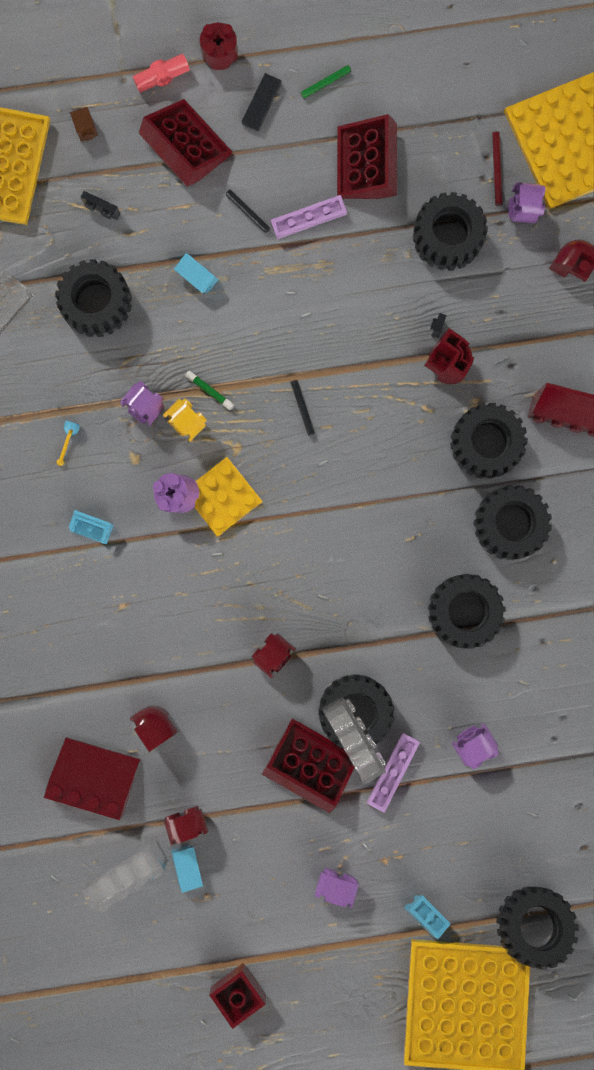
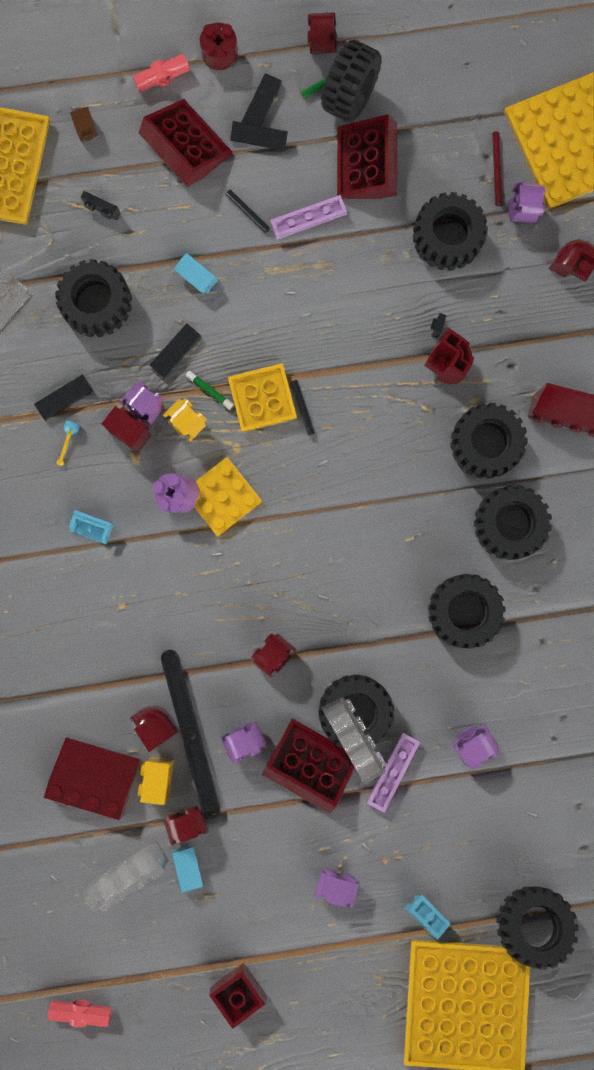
none -> black tile [34,374,94,421]
none -> coral piece [48,1000,111,1027]
none -> dark red brick [101,406,152,453]
none -> yellow brick [138,756,174,805]
none -> black tile [150,323,201,378]
none -> black beam [161,649,221,819]
none -> medium lavender brick [221,721,266,764]
none -> yellow plate [228,363,297,433]
none -> black tile [230,121,288,151]
none -> dark red brick [307,12,337,54]
none -> black tyre [321,39,382,122]

